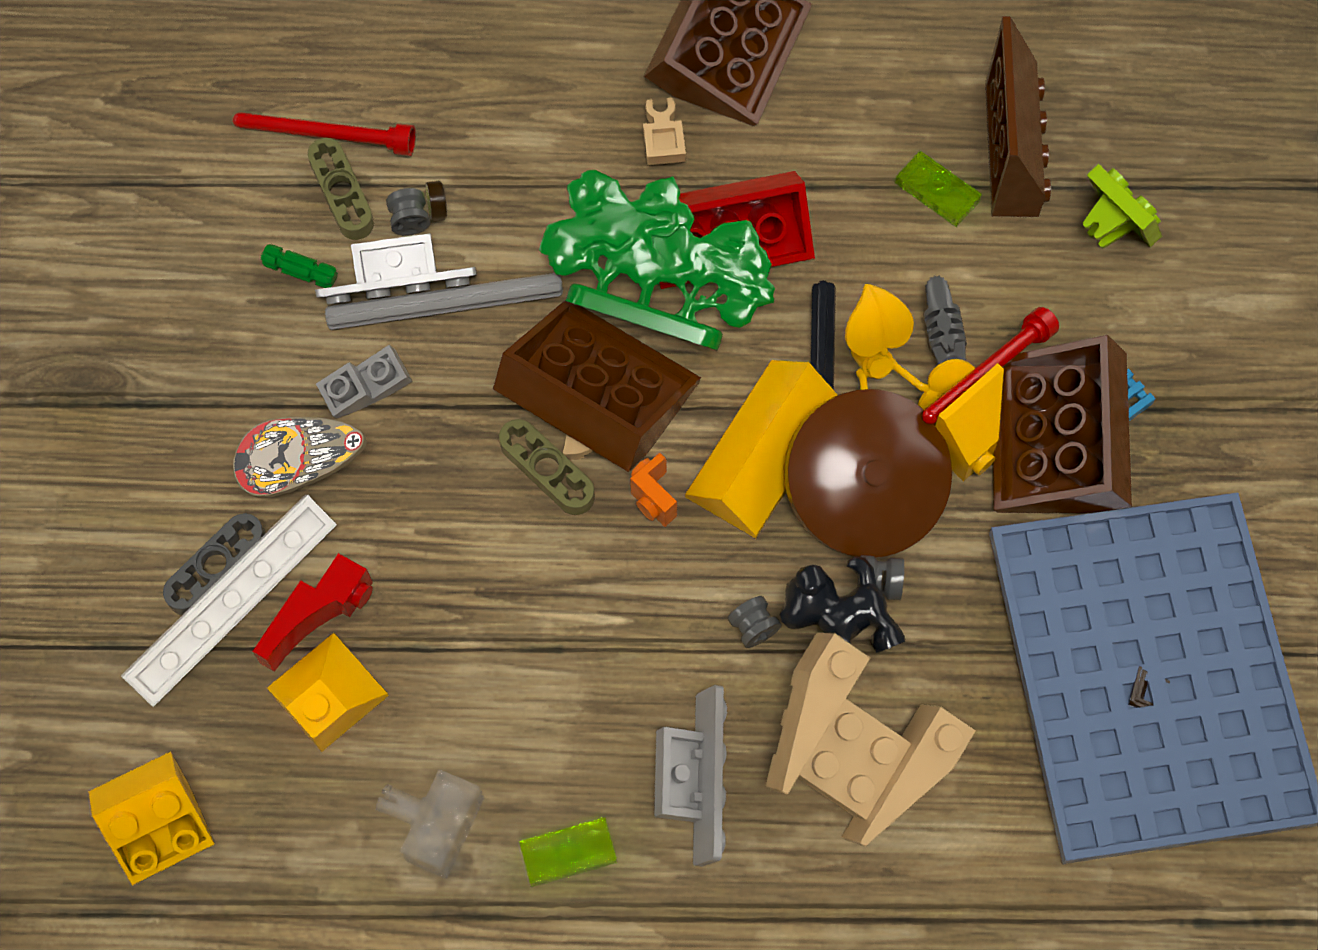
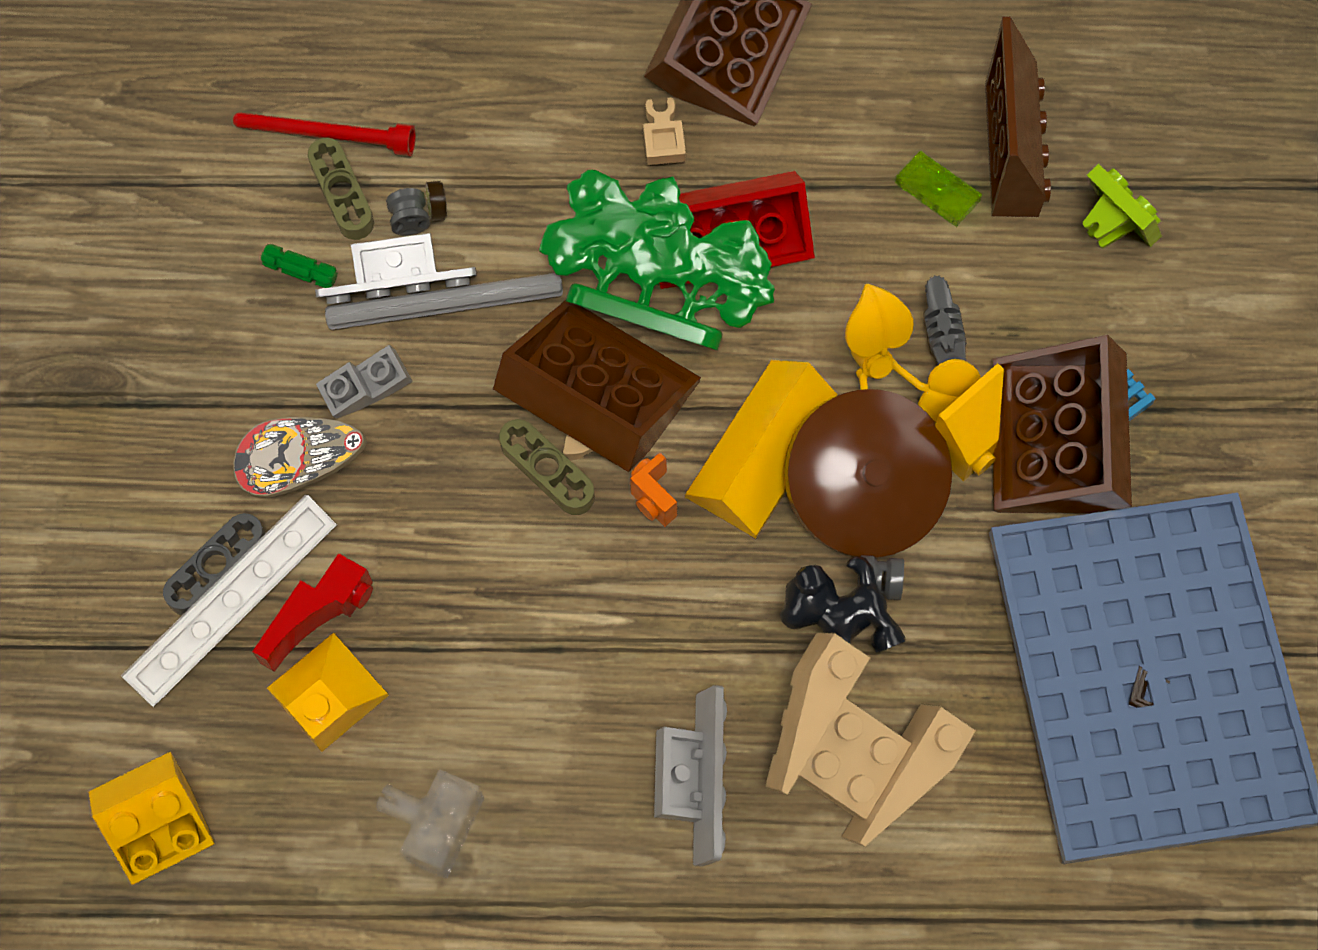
clear neon green plate [519,817,617,887] -> none
dark grey wheel [728,596,782,648] -> none
black axle [810,280,836,389] -> none
red piece [922,307,1059,424] -> none

